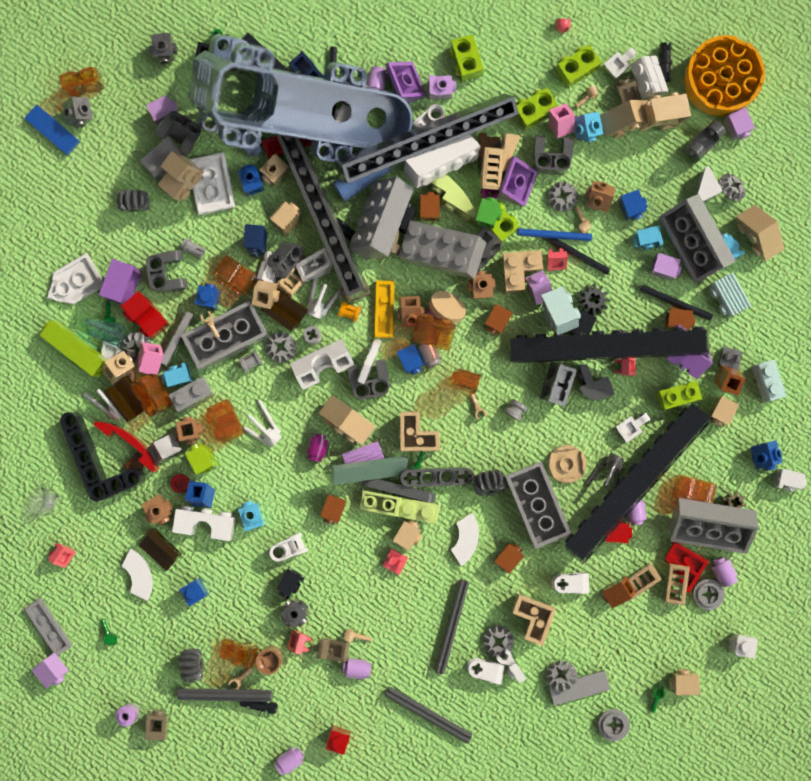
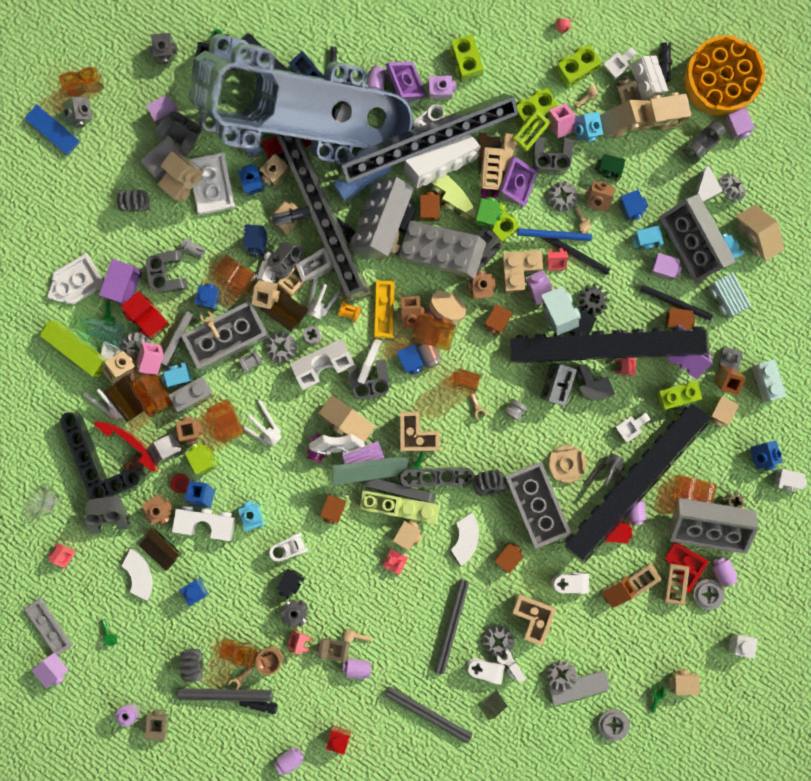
none -> dark grey piece [84,496,130,535]
none -> black axle [271,206,311,226]
none -> white tile [309,434,365,455]
none -> clear smoke slope [478,690,508,720]
none -> lime tile [511,110,551,152]
none -> dark green brick [595,154,626,182]

